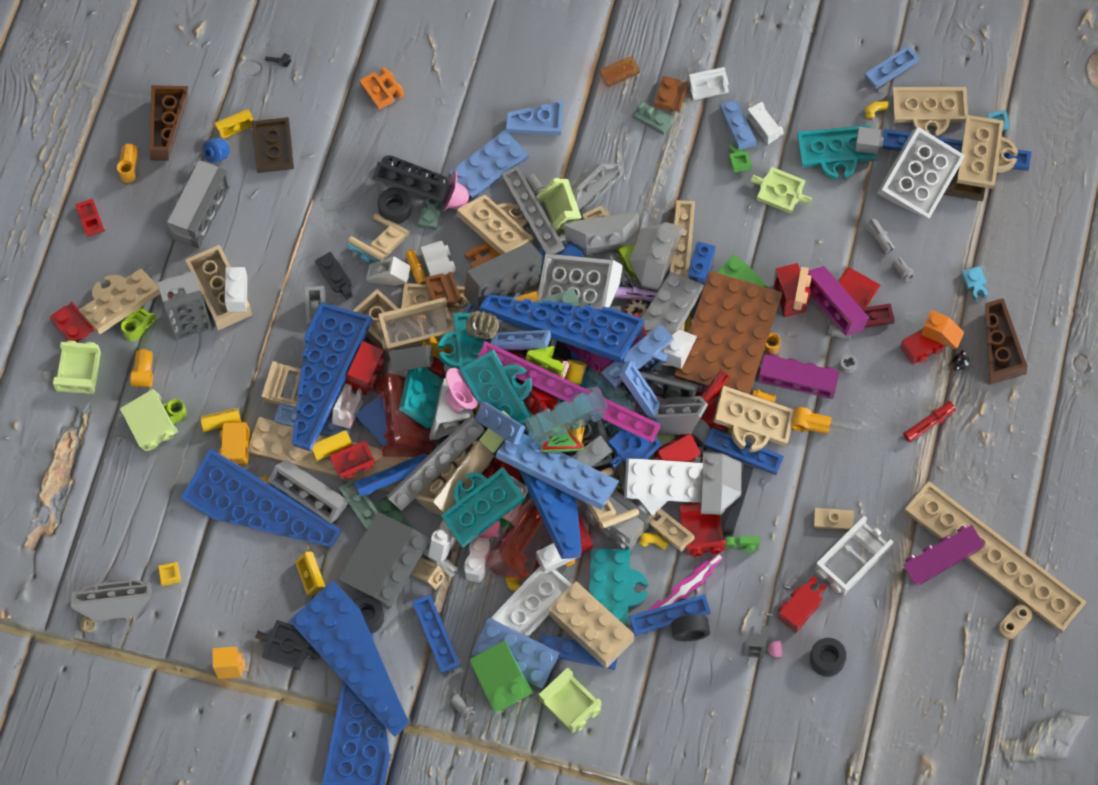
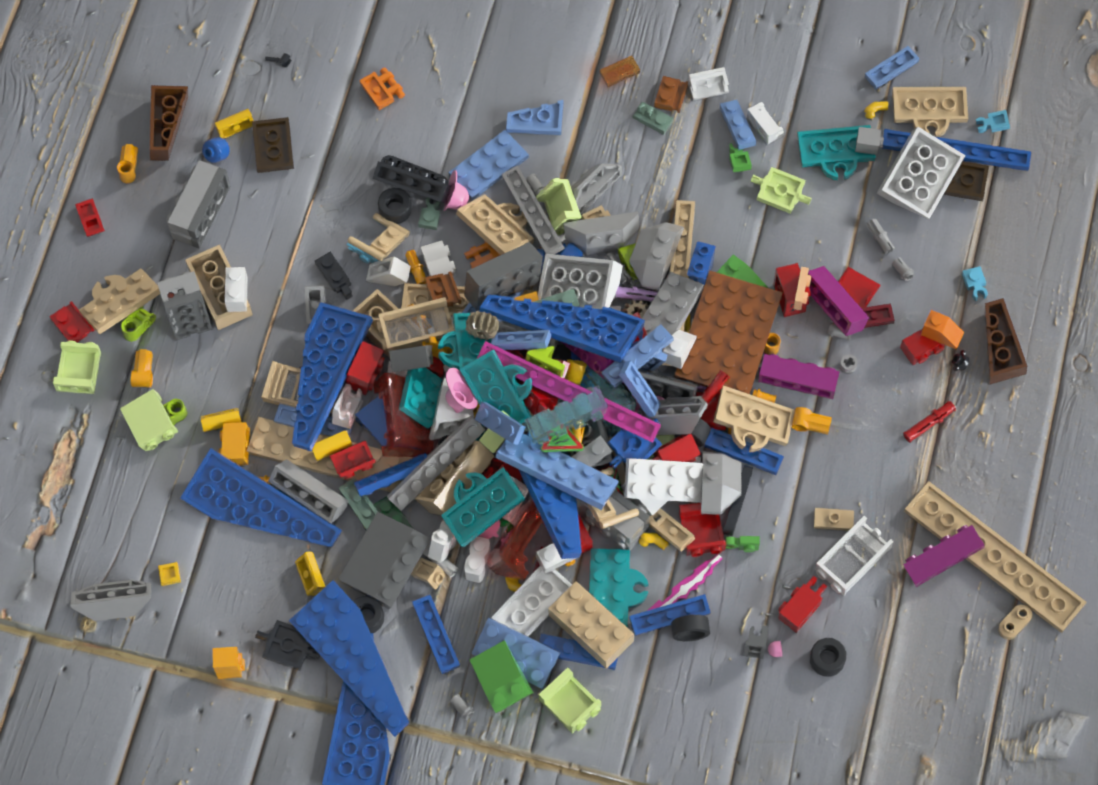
tan plate [957,115,1018,189] -> none

